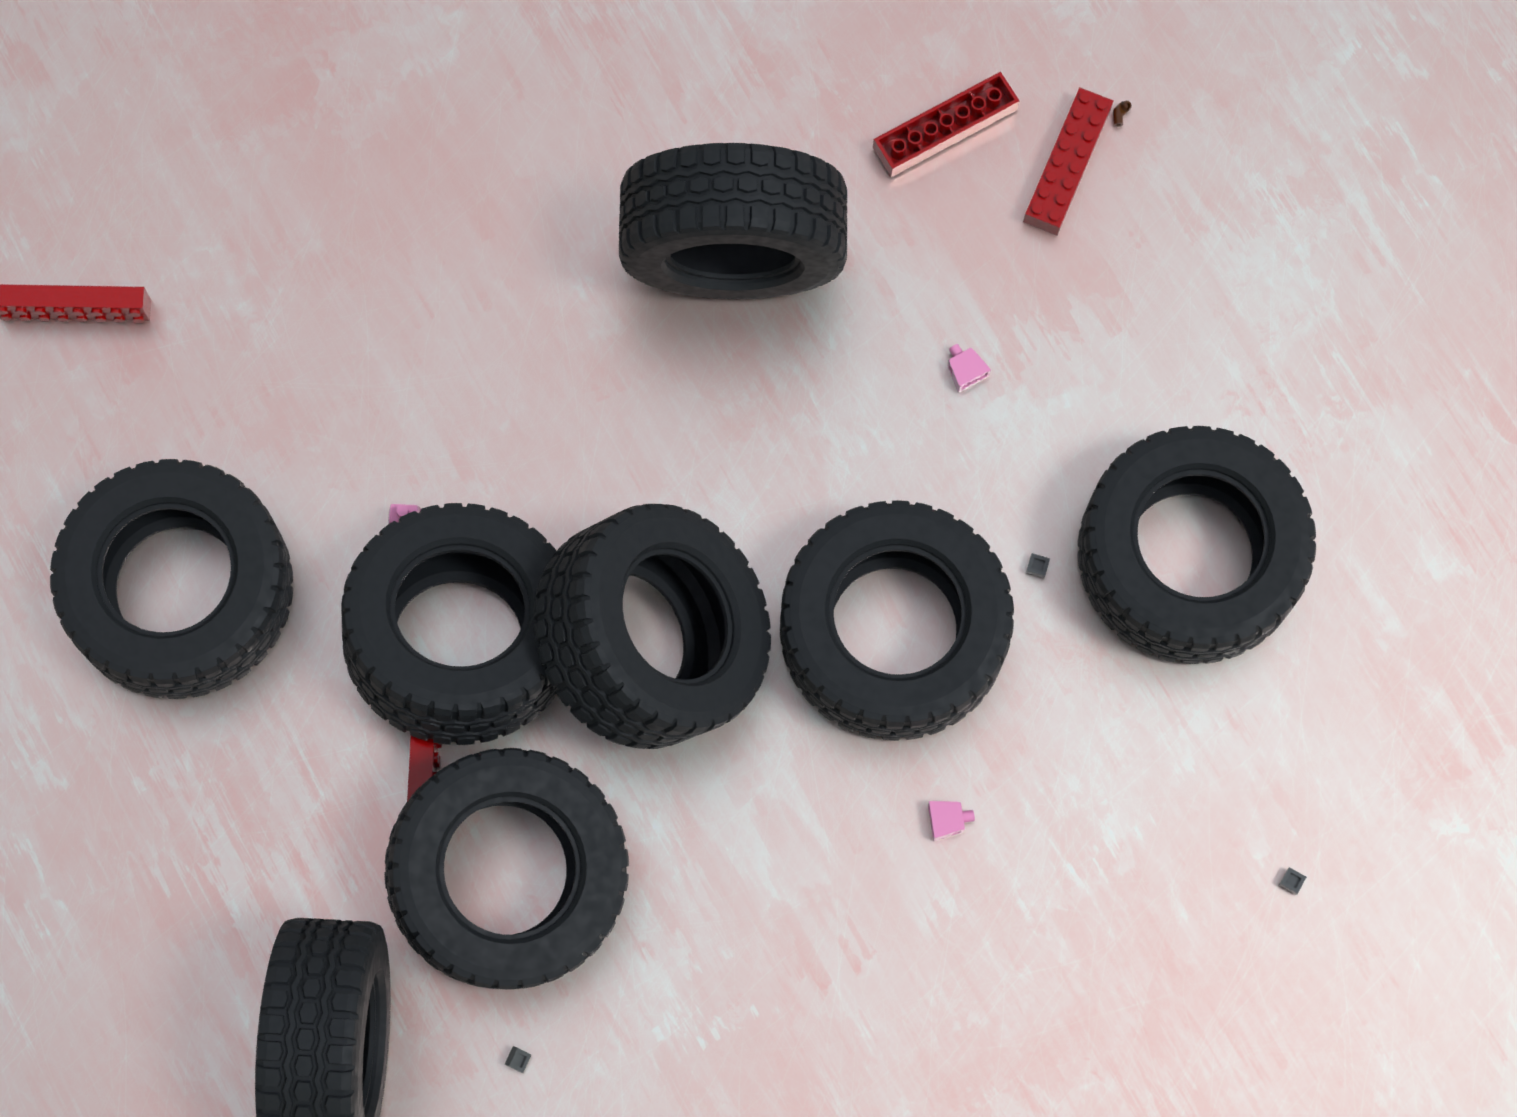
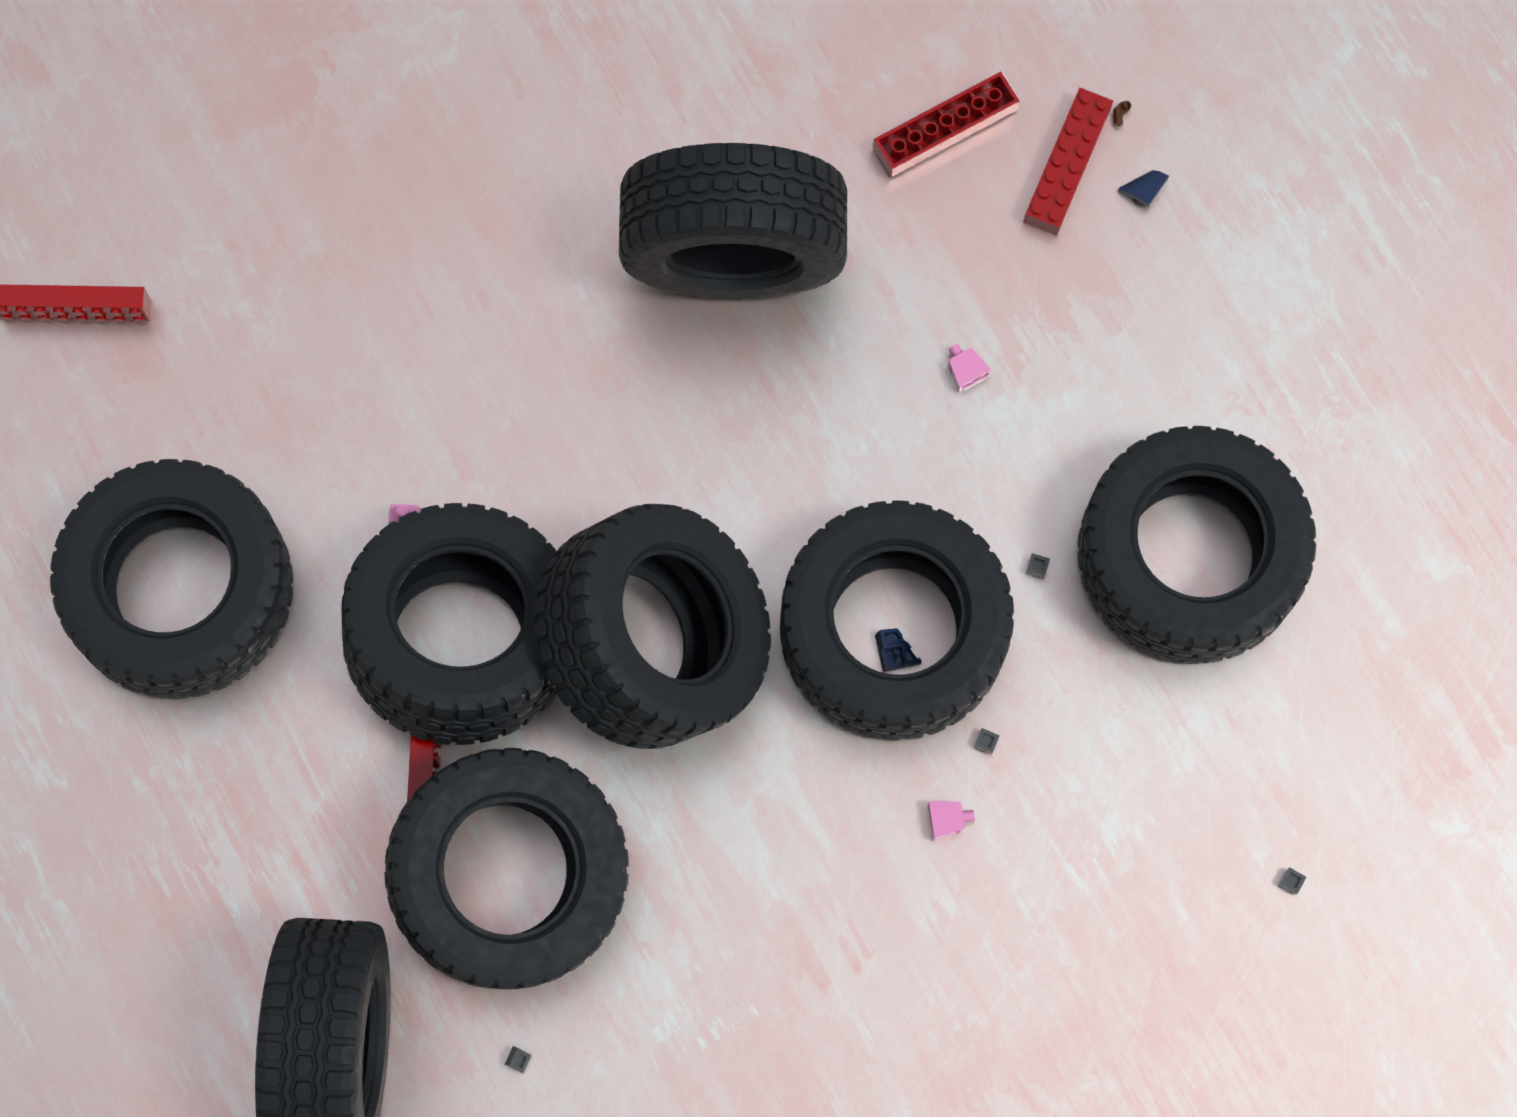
none -> dark blue slope [875,628,922,671]
none -> dark grey plate [974,728,1000,754]
none -> dark blue slope [1118,170,1169,207]

